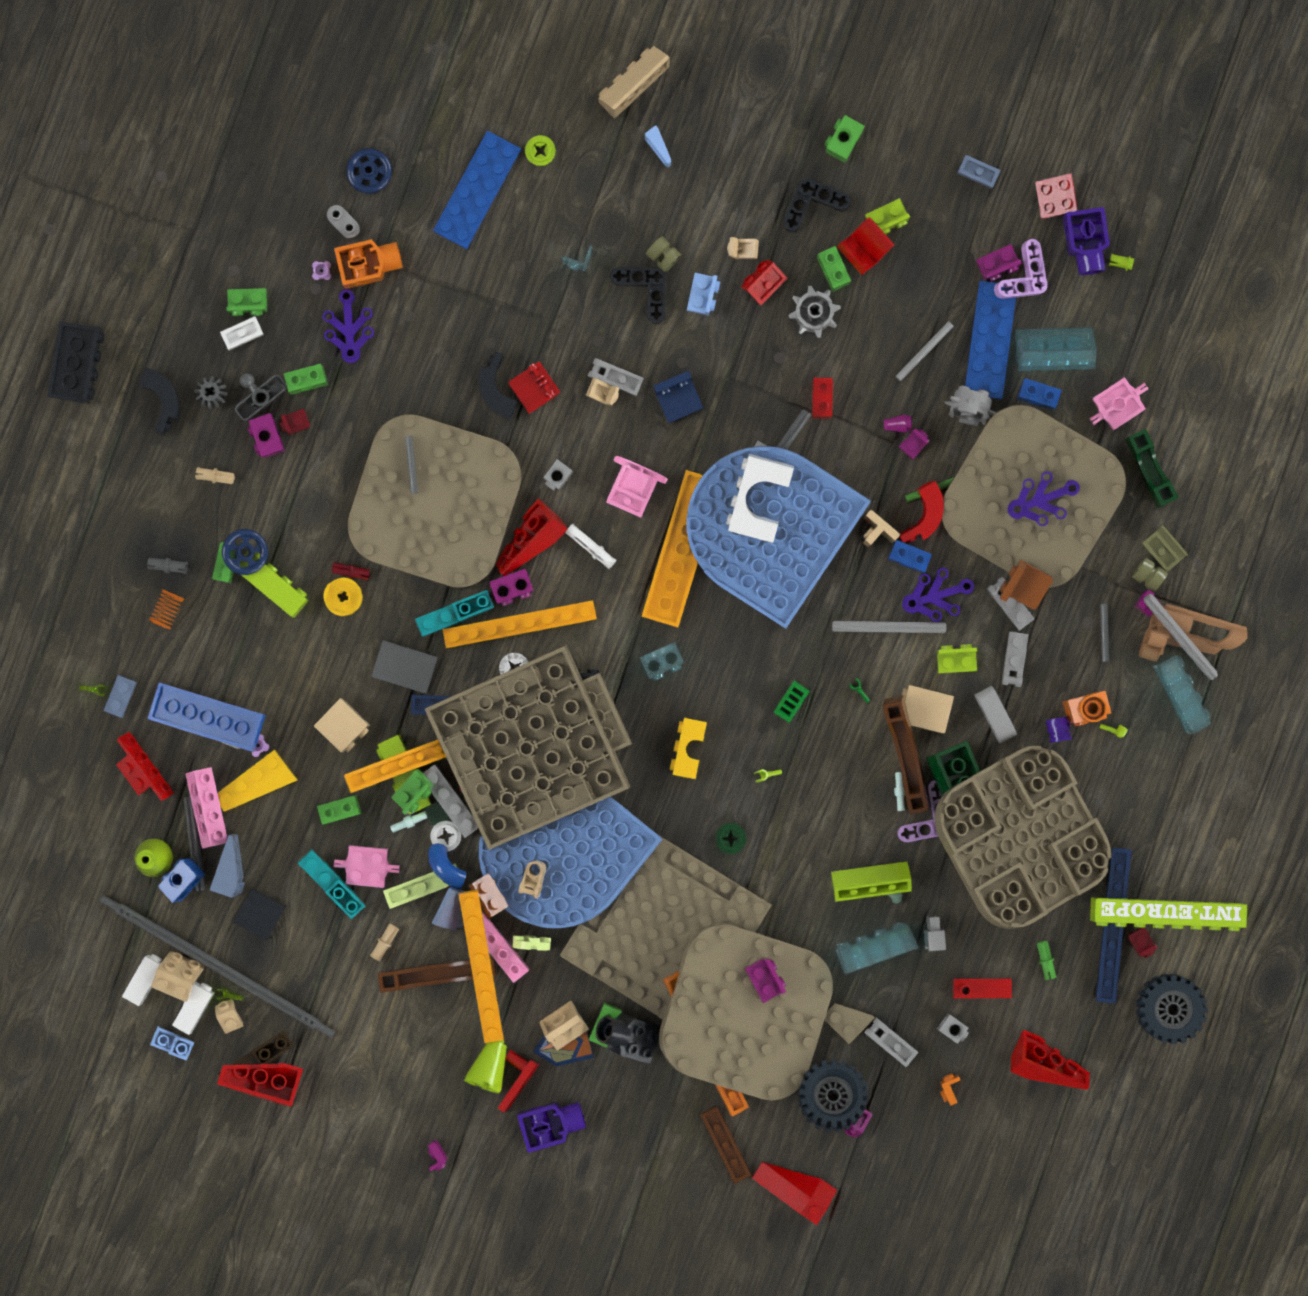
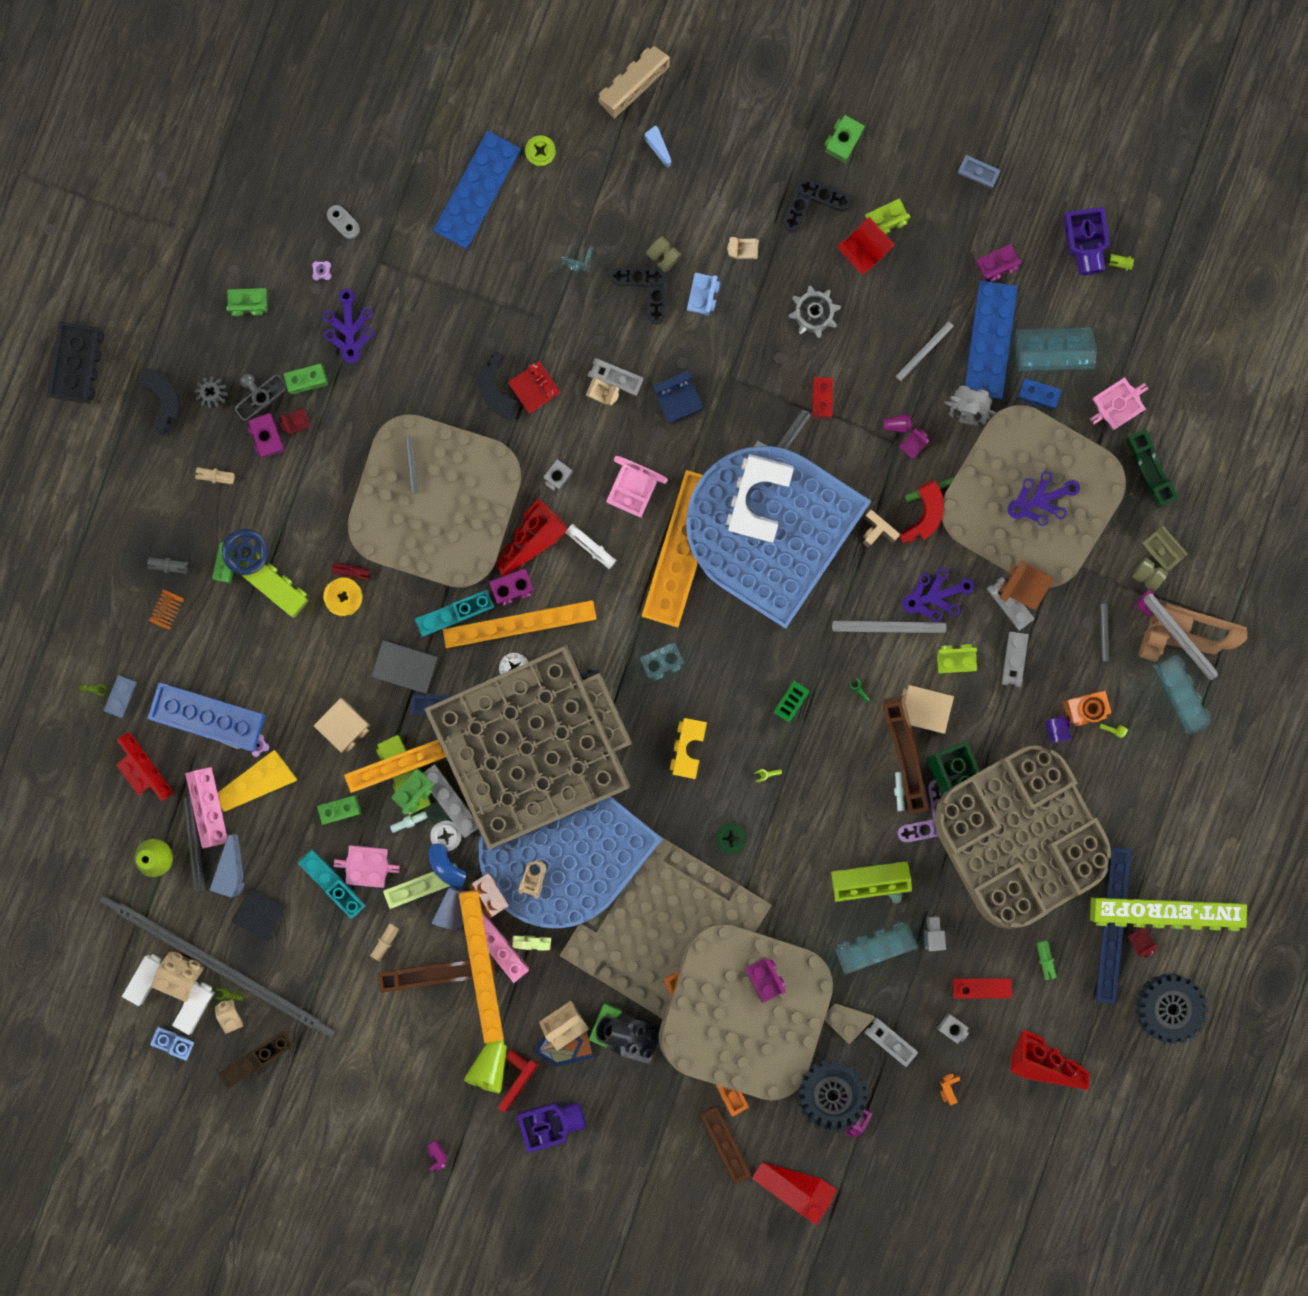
brick [158,858,206,903] -> none
red wedge [217,1063,303,1107] -> none
white plate [220,317,264,350] -> none
orange brick [334,239,403,289] -> none
dark blue plate [346,148,392,194] -> none
red bracket [741,260,788,305] -> none
bright green brick [817,246,851,292] -> none
blue brick [888,540,932,574] -> none
light grey beam [974,686,1017,744] -> none
lavender beam [994,239,1047,299] -> none
hinge [1035,173,1078,219] -> none

